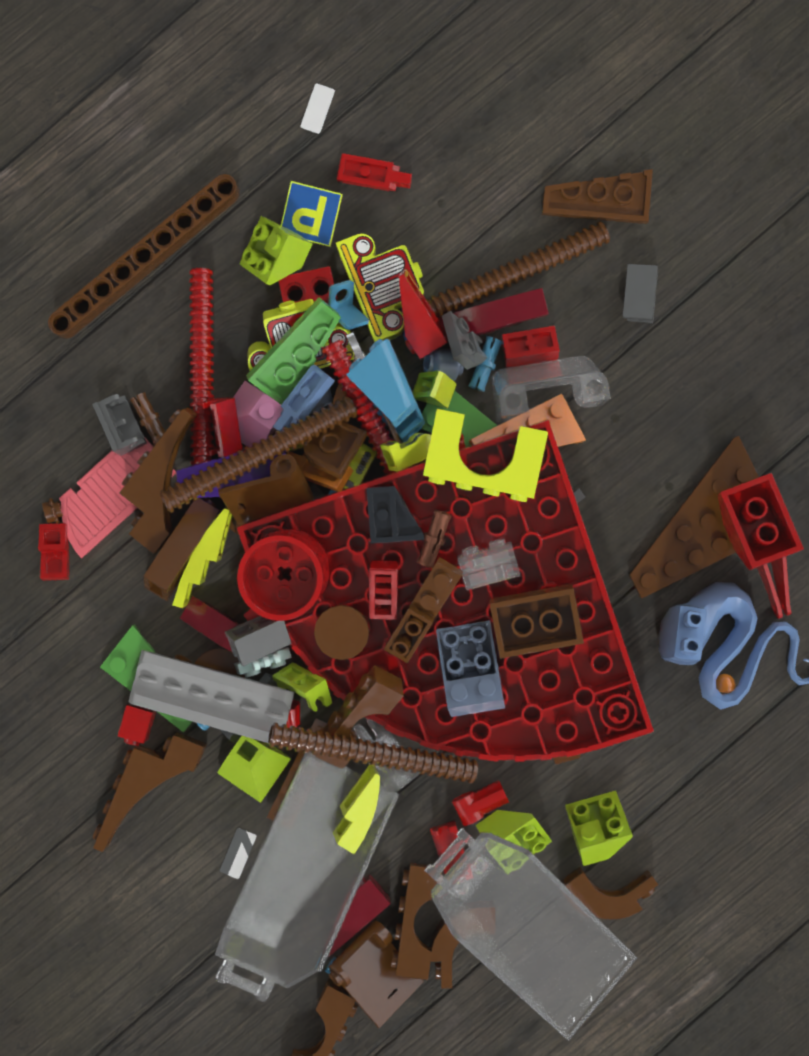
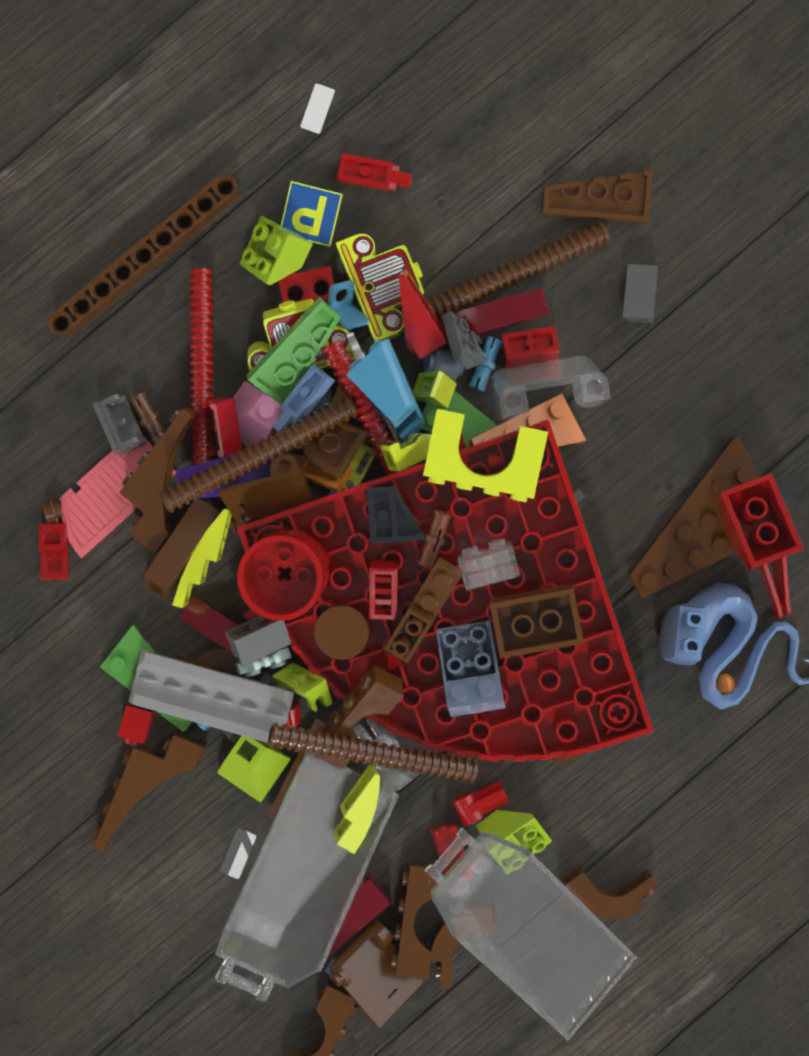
lime slope [565,791,633,866] -> none

